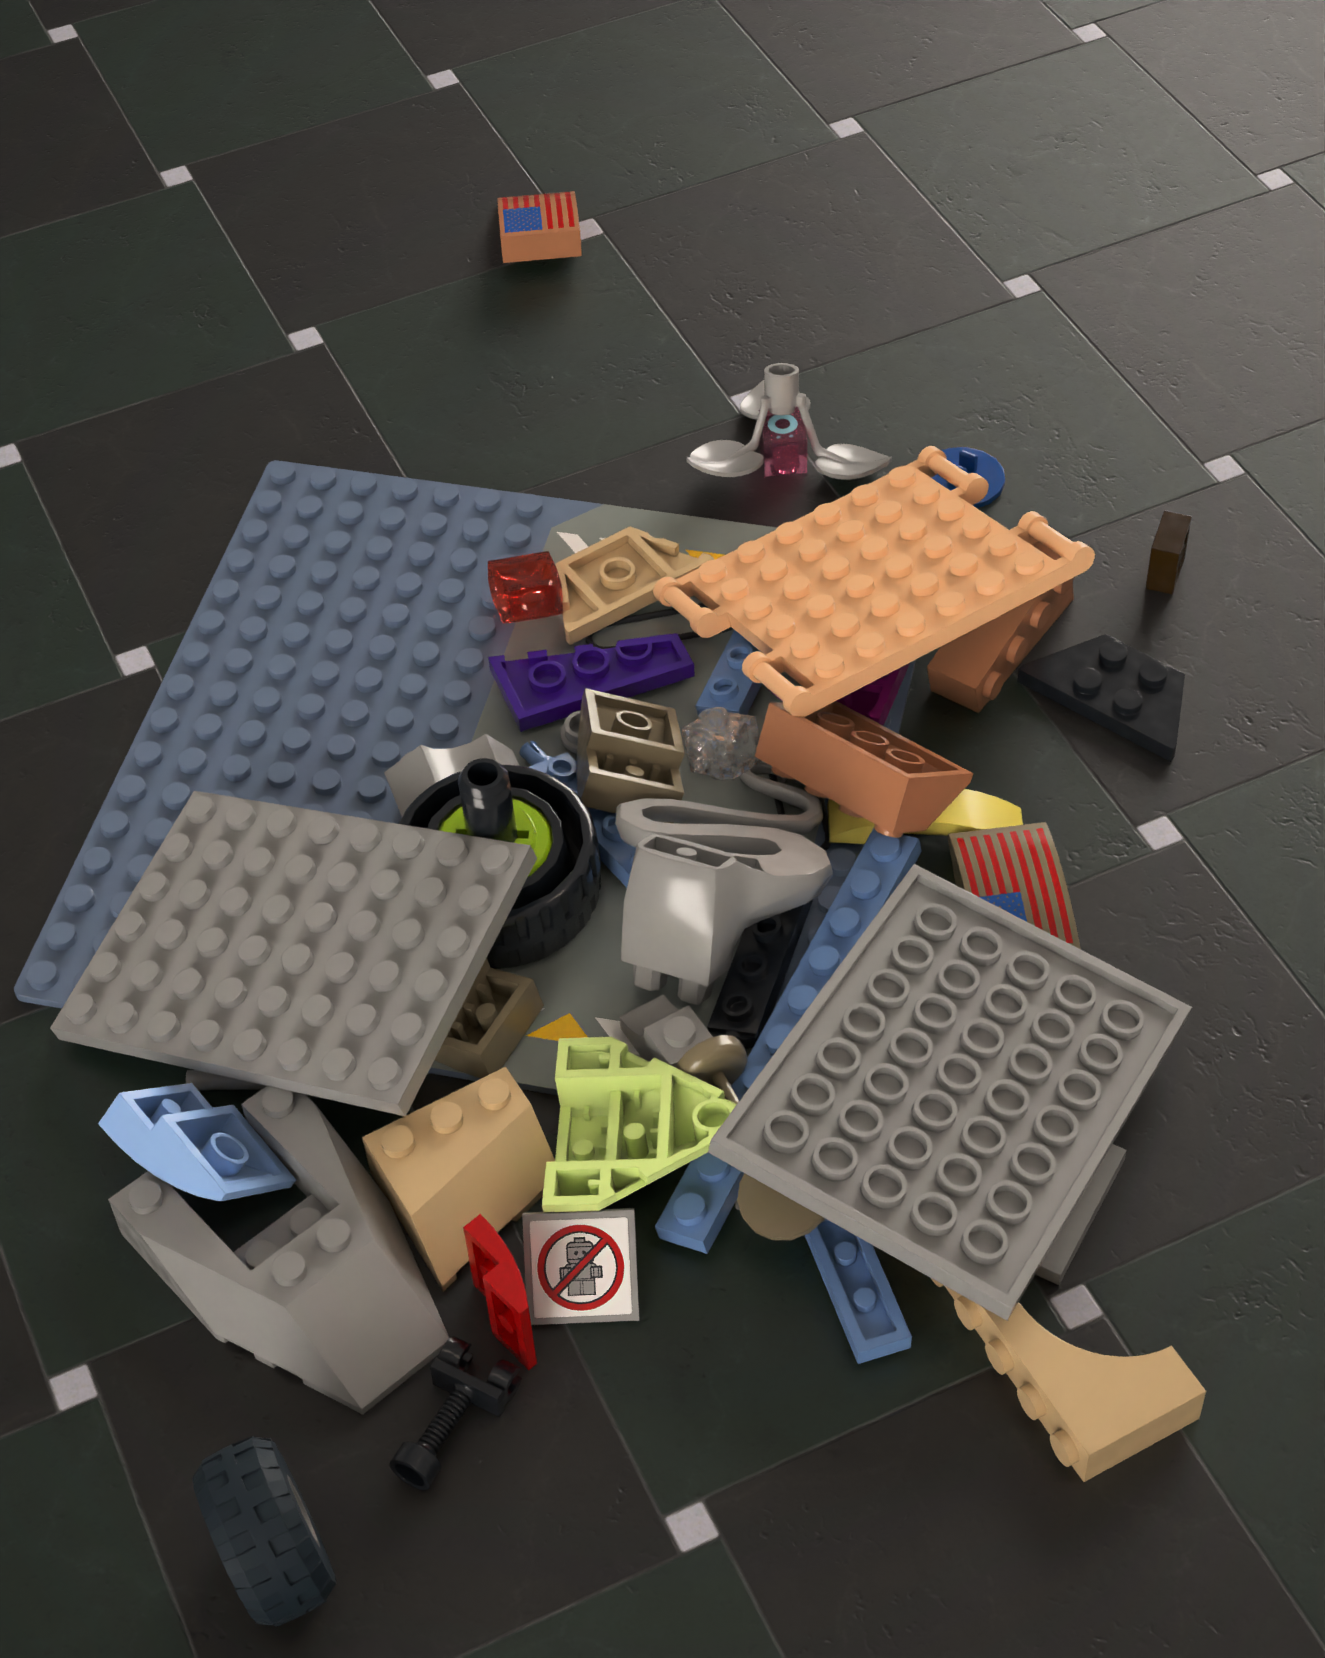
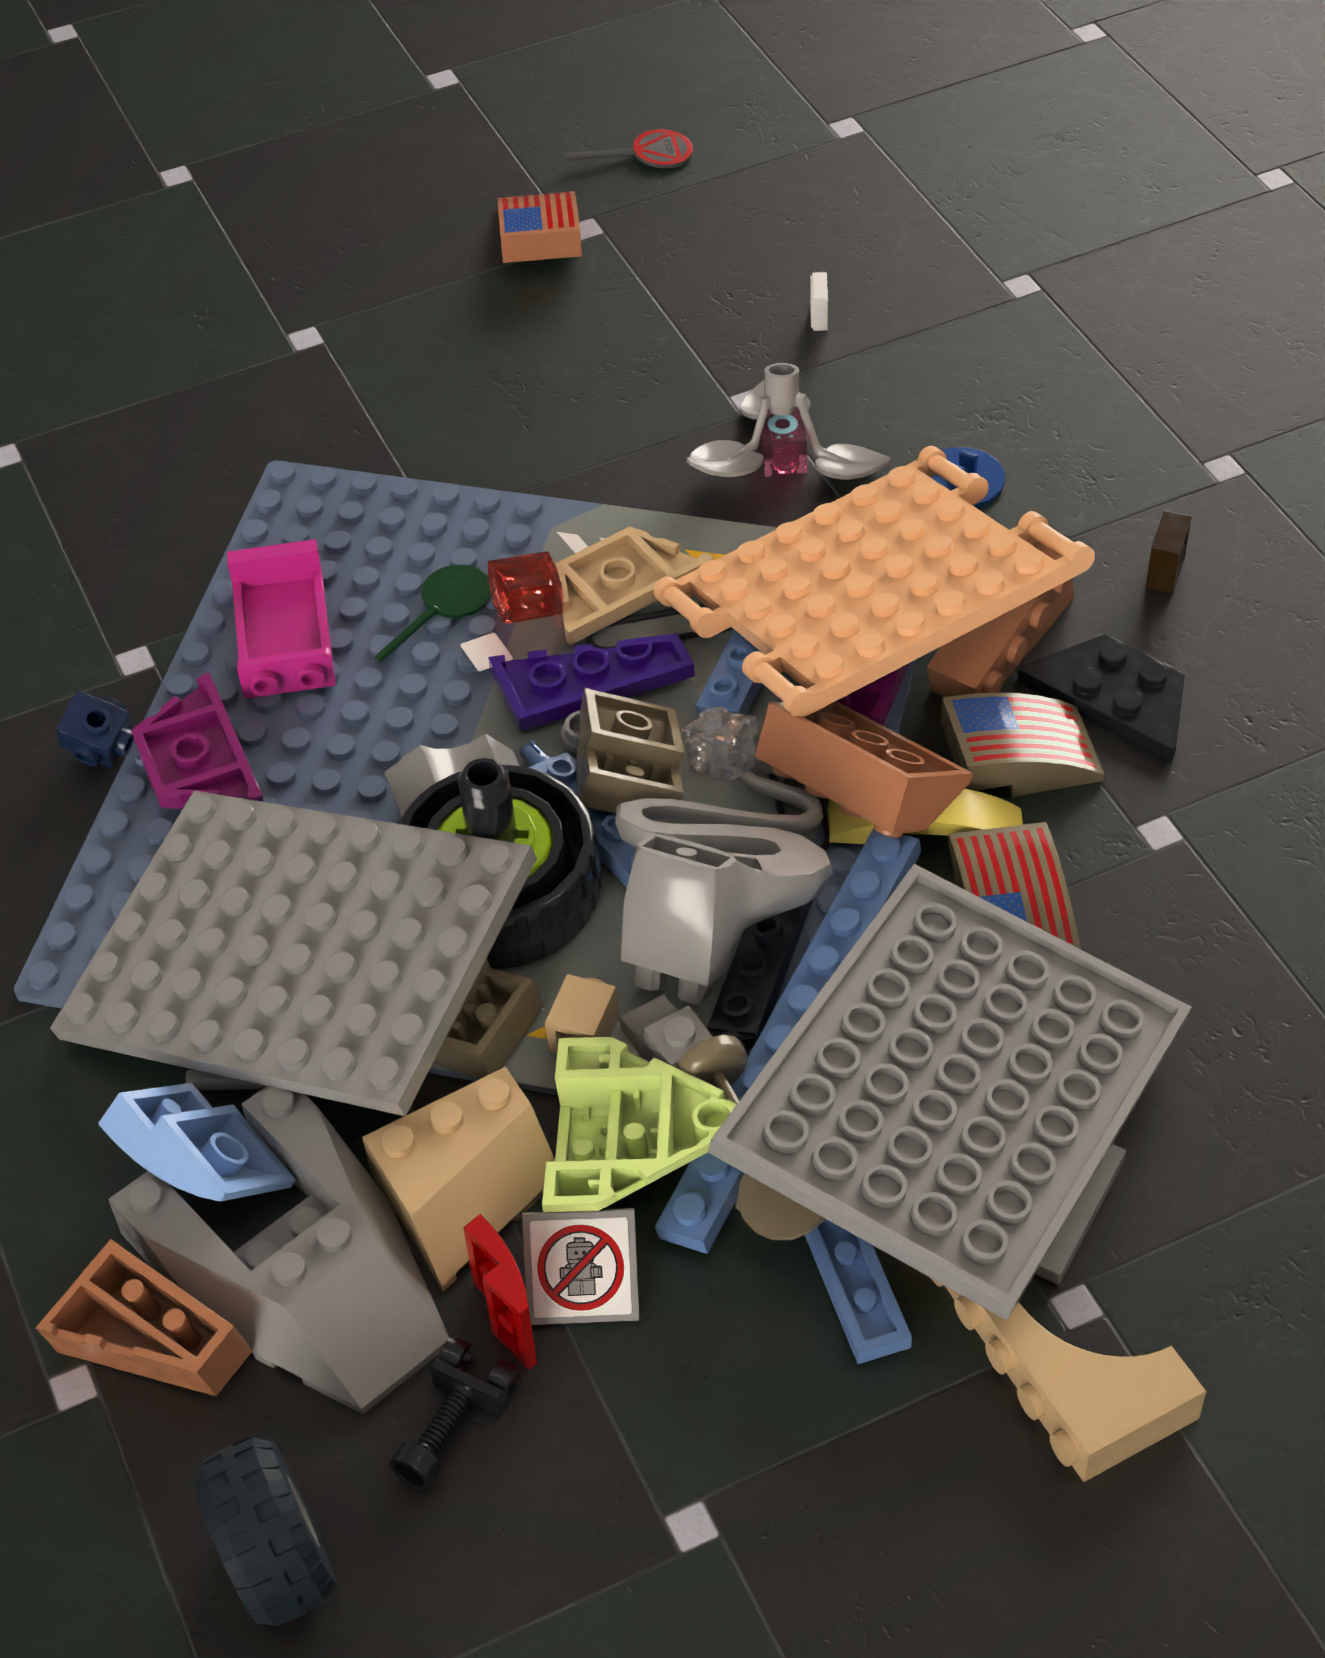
none -> nougat wedge [36,1239,252,1396]
none -> dark blue brick [56,690,134,769]
none -> magenta wing [131,673,264,808]
none -> dark pink panel [227,539,336,699]
none -> dark green piece [375,565,493,662]
none -> white sticker [460,632,513,672]
none -> tan brick [545,974,619,1055]
none -> piece [562,129,693,168]
none -> white tile [810,272,828,331]
none -> dark tan slope [940,692,1105,797]

